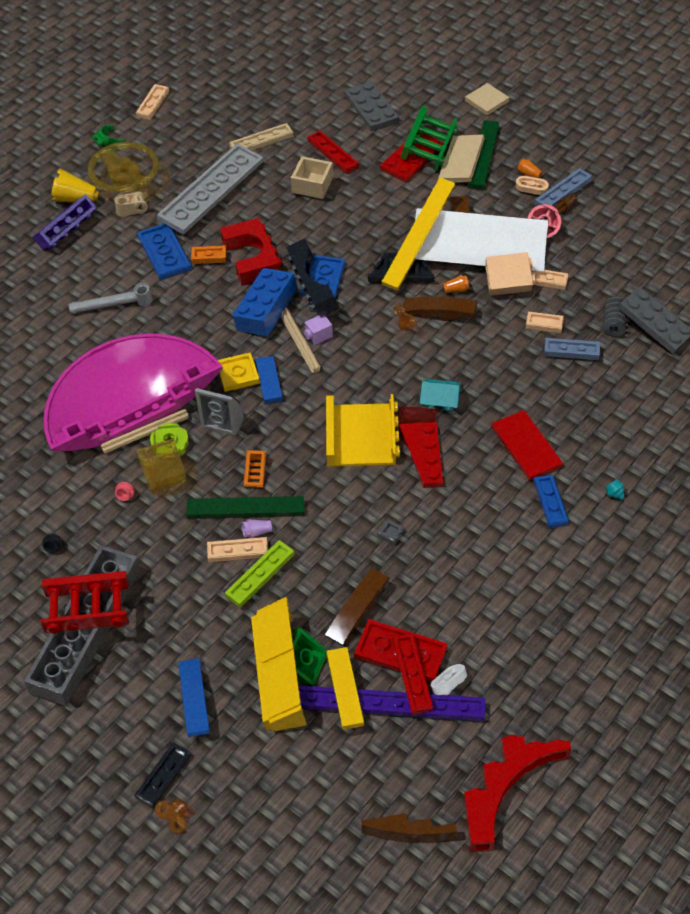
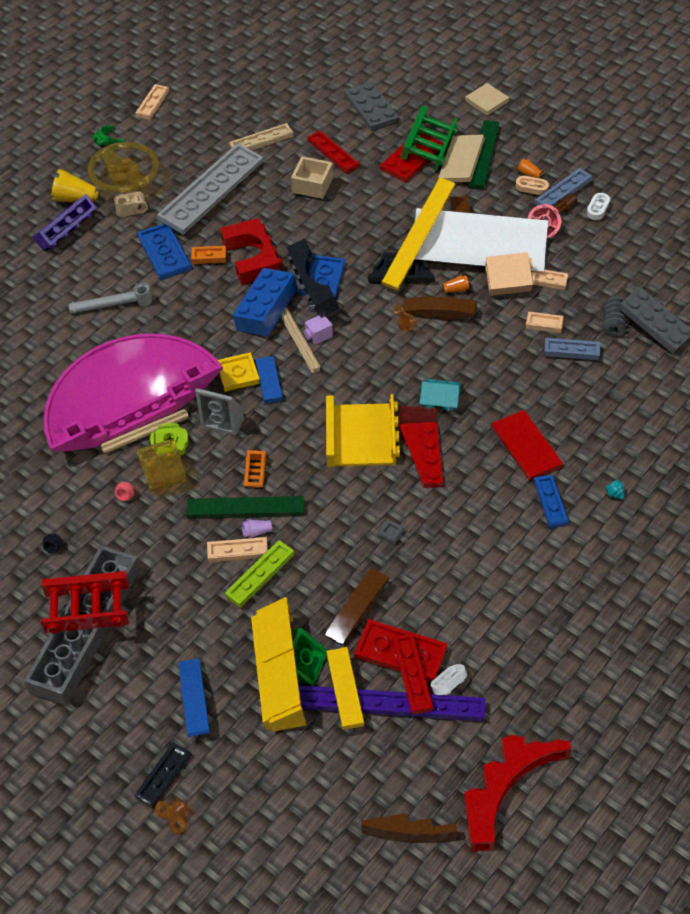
none -> white plate [587,193,610,220]

